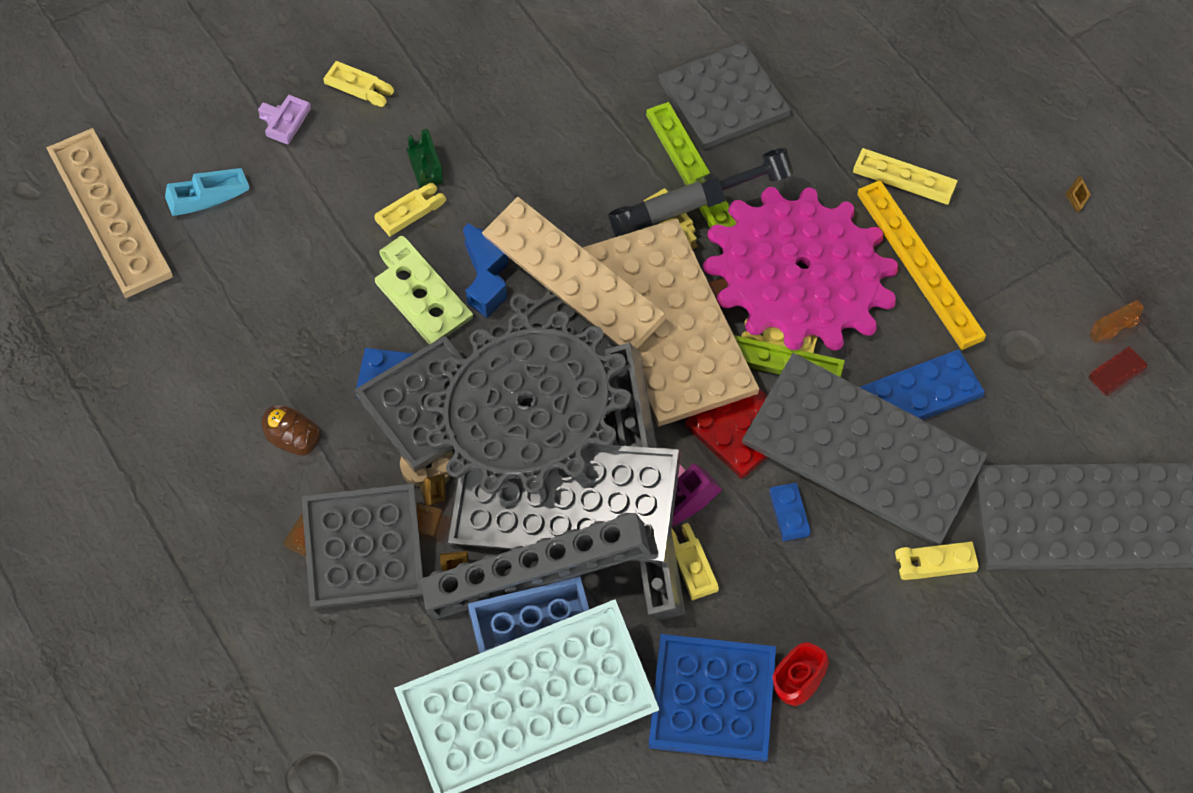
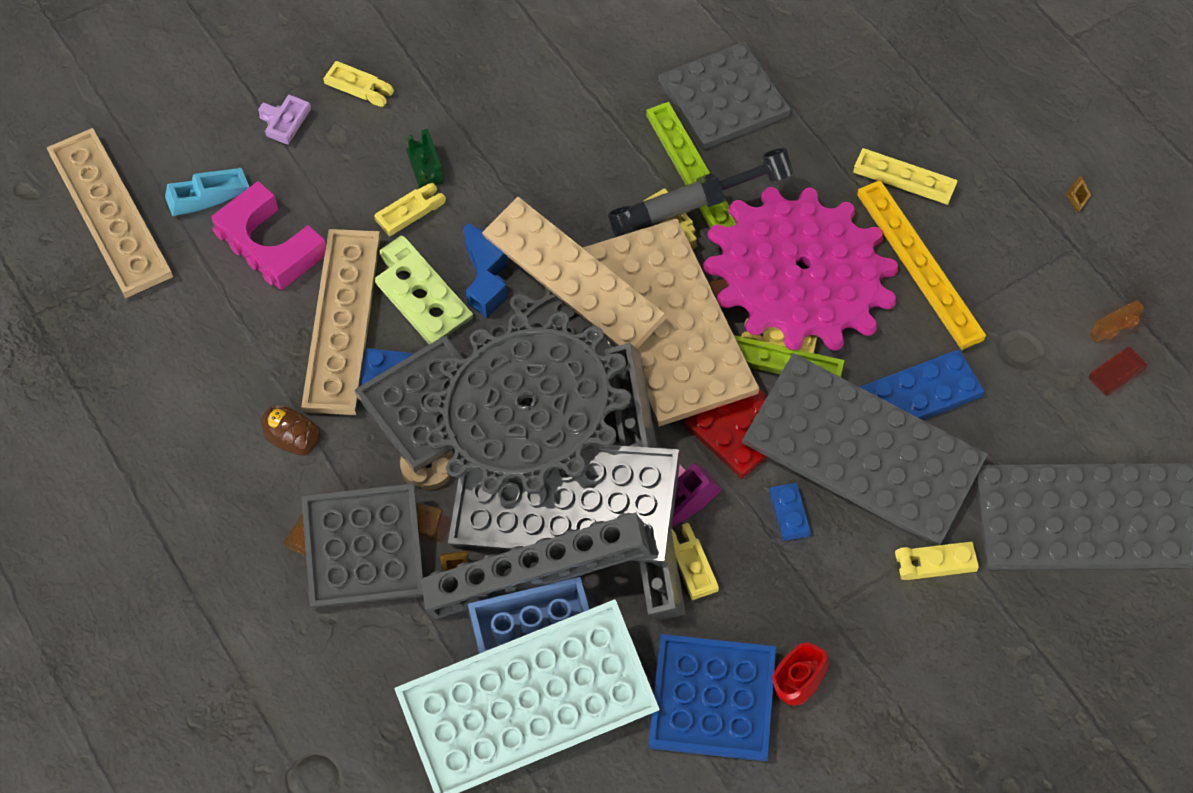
pearl gold slope [420,473,445,506] -> none
none -> dark pink arch [211,181,326,291]
none -> tan plate [301,229,381,415]

